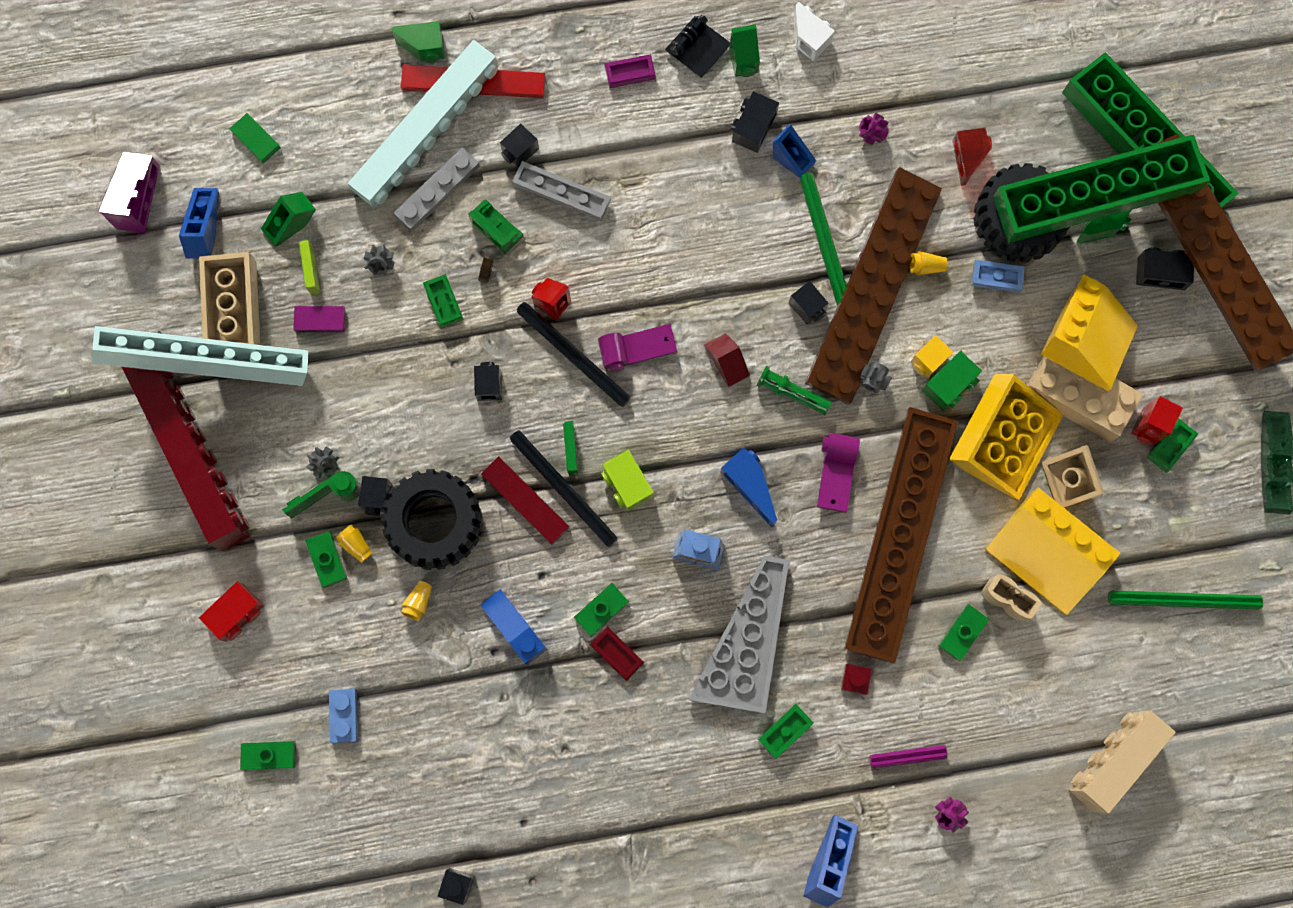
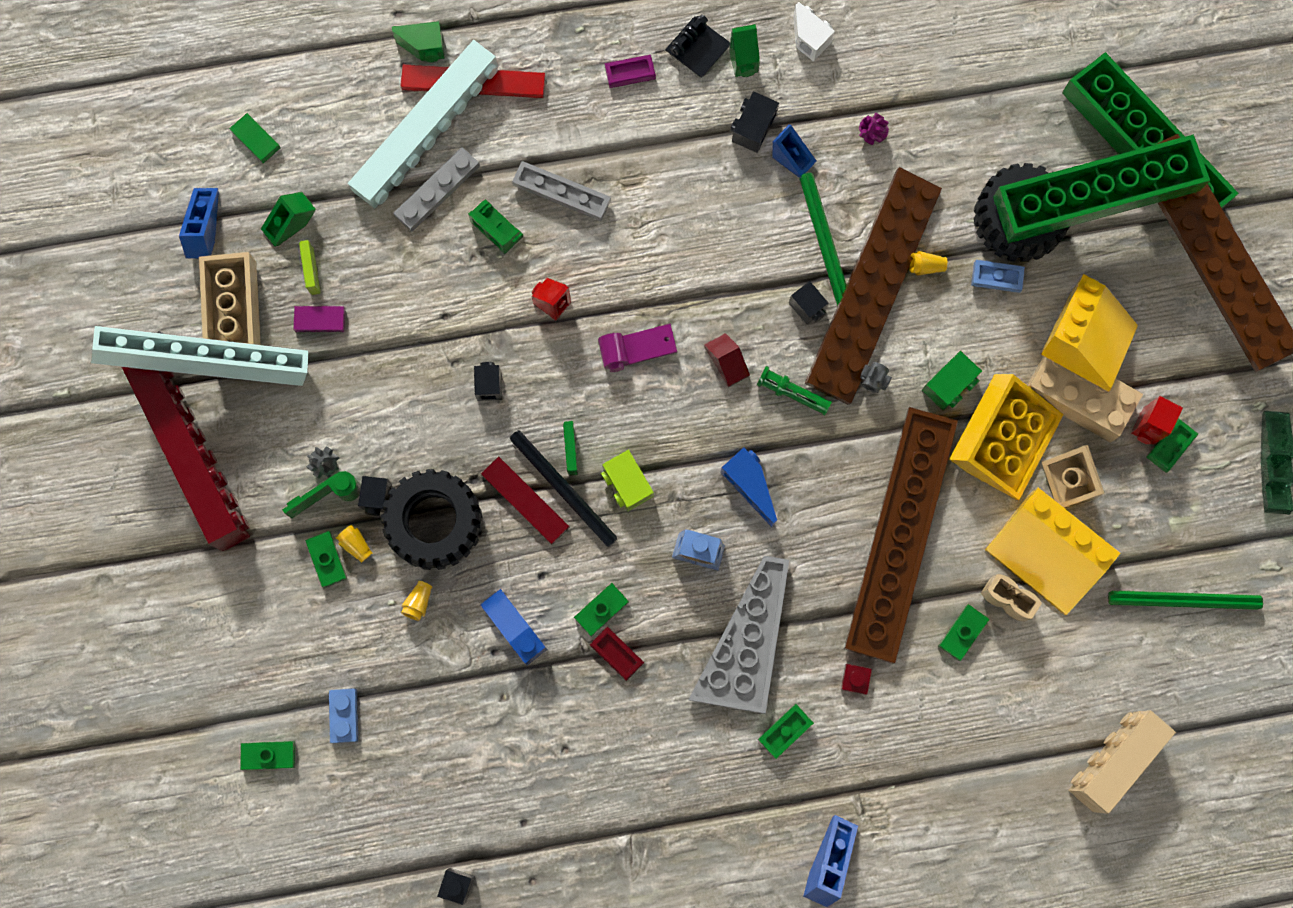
wedge [99,152,160,233] -> none
red brick [199,581,264,642] -> none
dark grey gear [363,245,395,276] -> none
green plate [423,274,464,329] -> none
dark brown tile [478,257,494,283] -> none
black brick [500,123,539,168] -> none
black axle [516,302,630,407] -> none
magenta door [816,433,860,513] -> none
magenta axle [869,745,948,769] -> none
yellow brick [911,335,954,379] -> none
magenta gear [935,797,969,833] -> none
clear red slope [952,127,992,186] -> none
green slope [1077,210,1132,244] -> none
black brick [1136,247,1194,291] -> none

